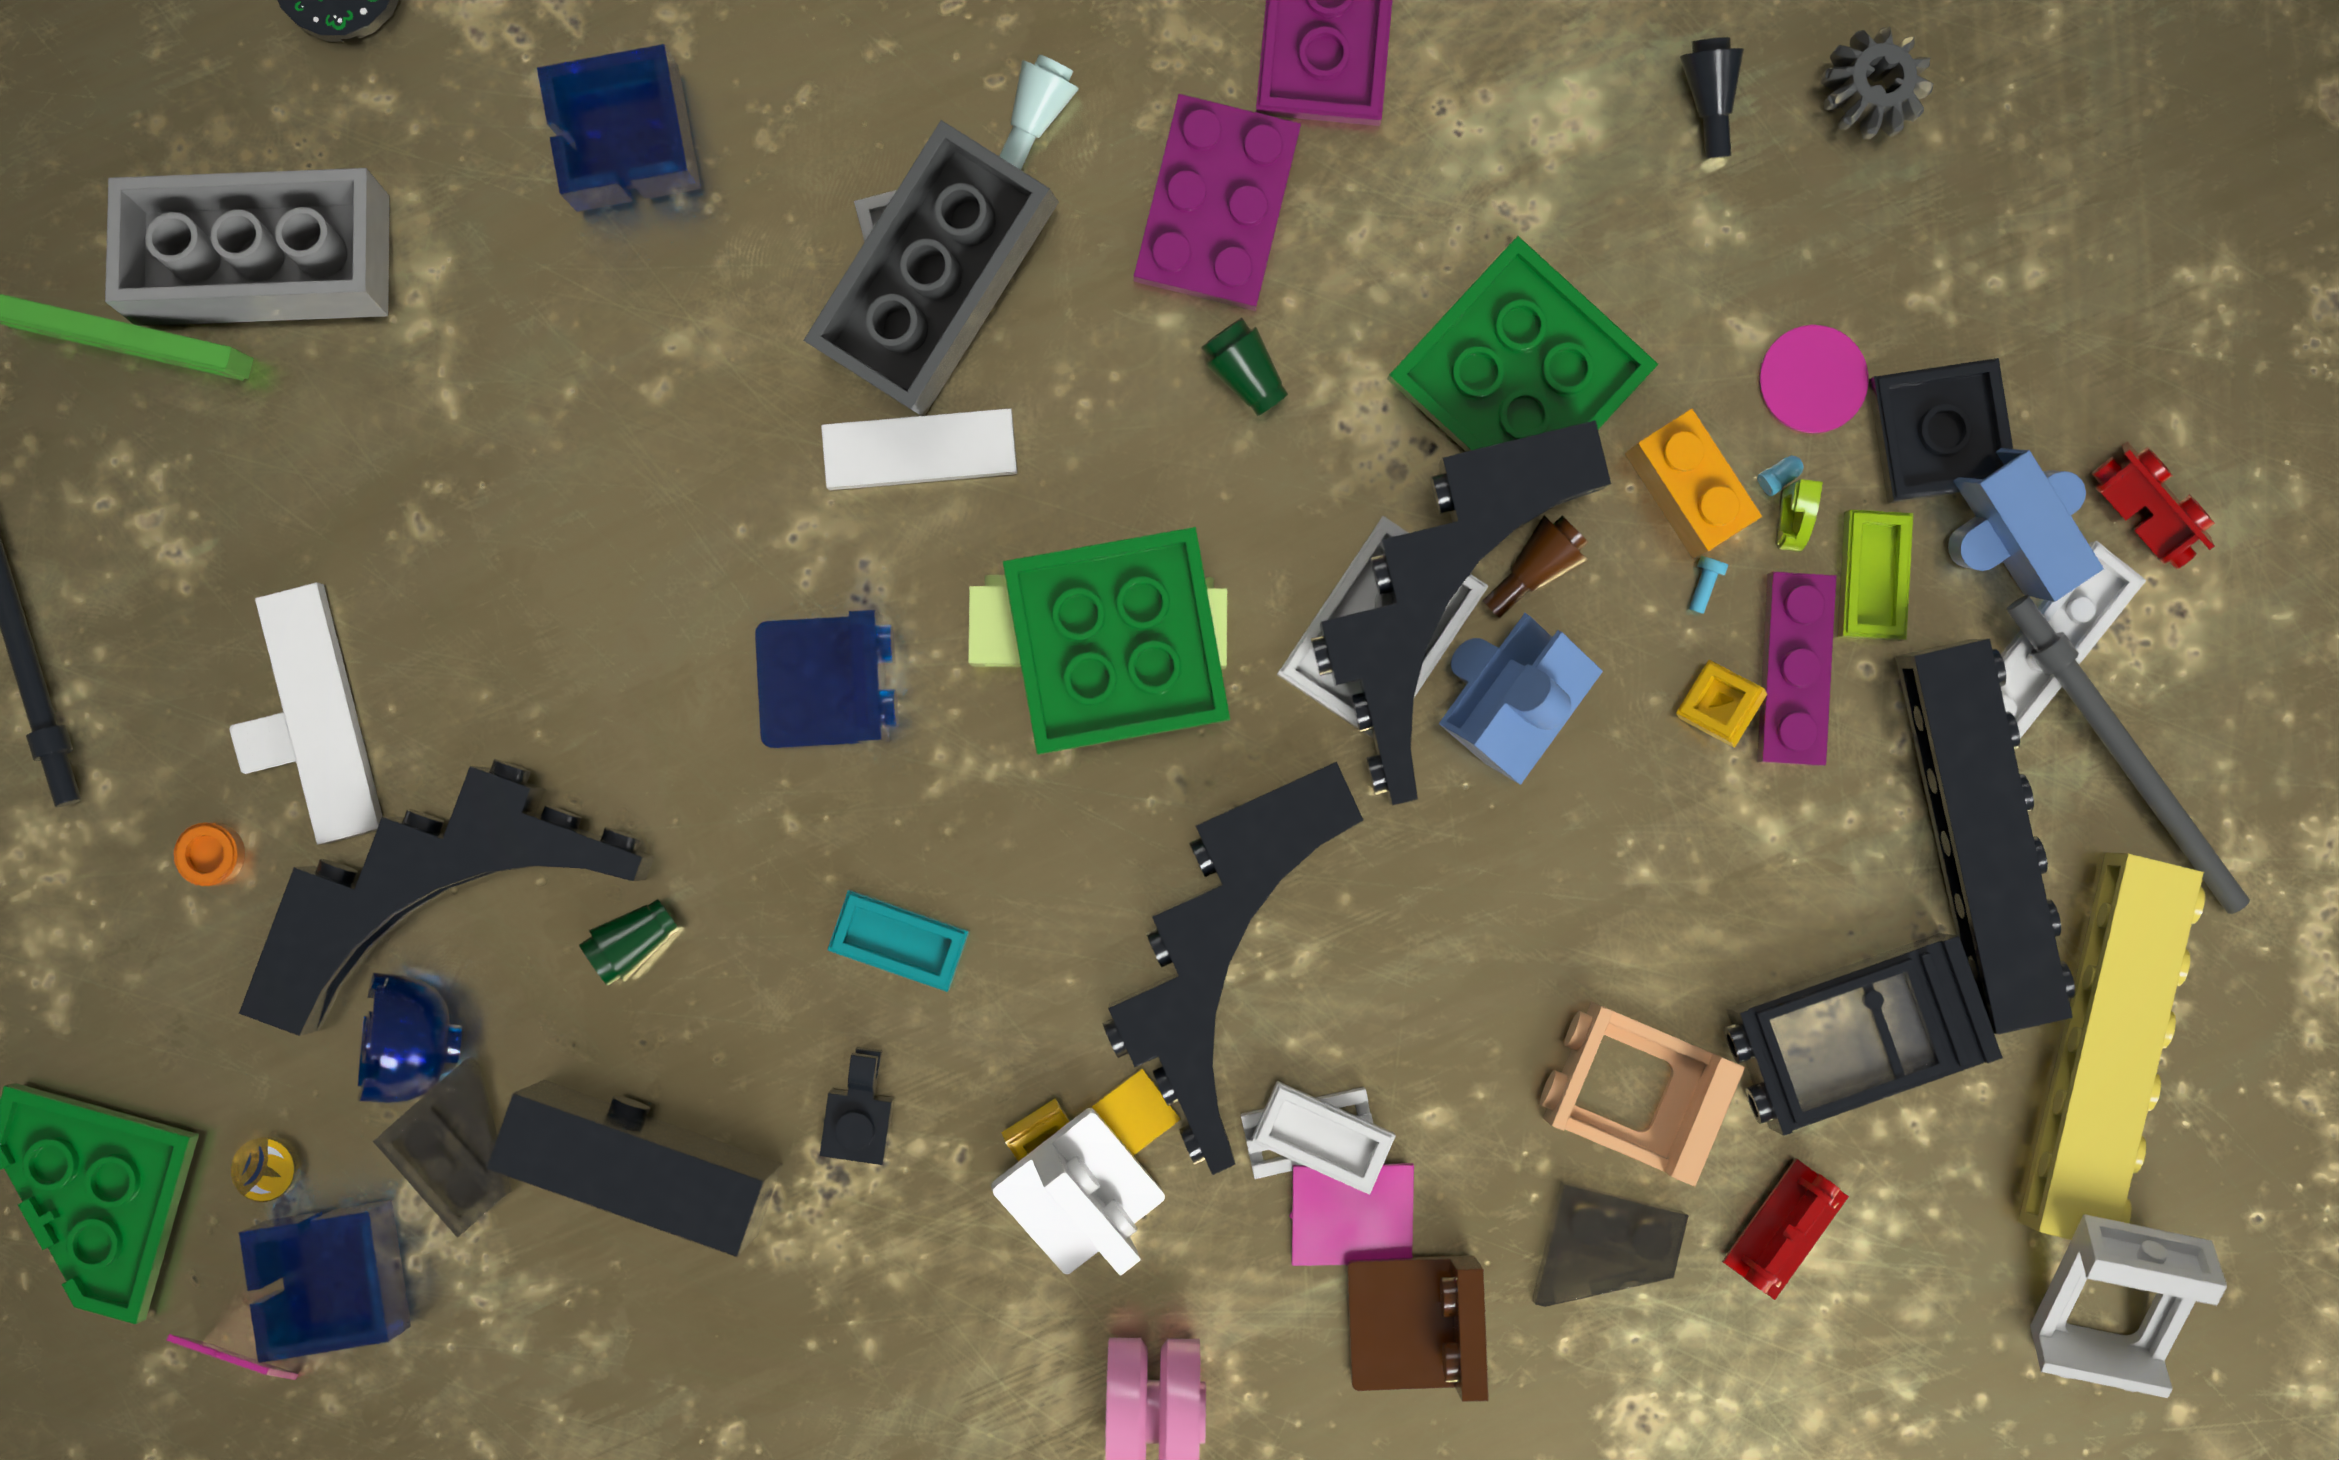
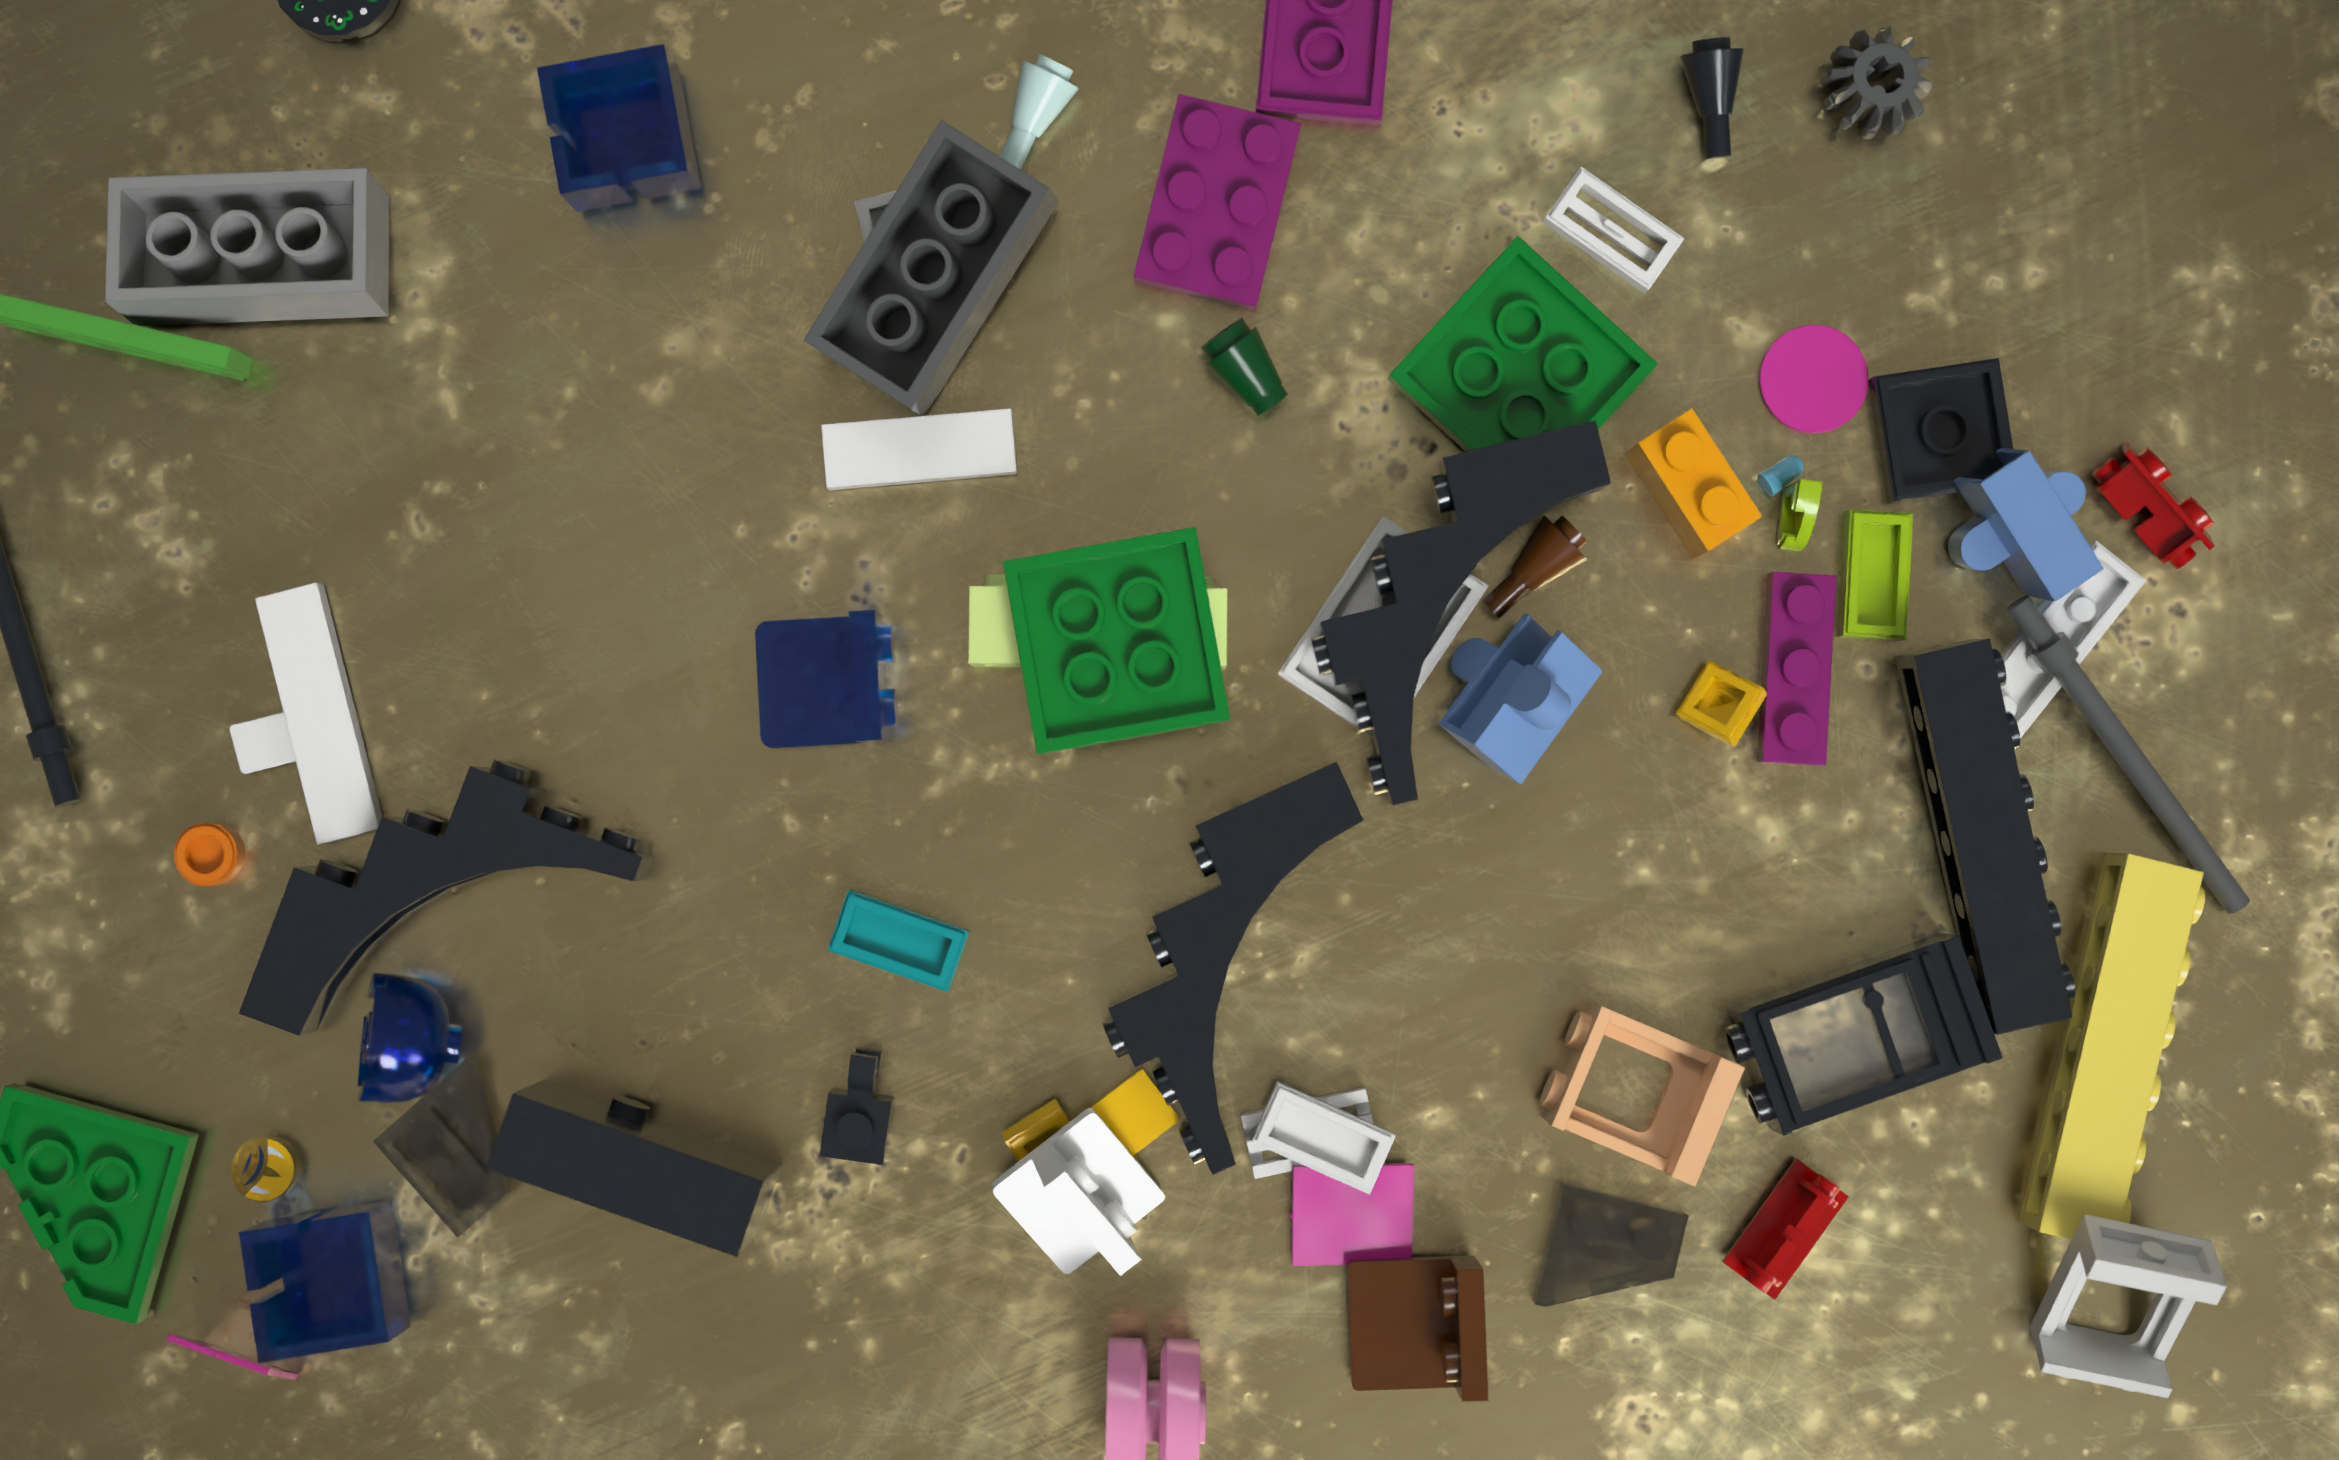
dark green cone [579,899,680,986] -> none
medium azure piece [1689,555,1729,614] -> none
none -> white tile [1542,167,1685,294]

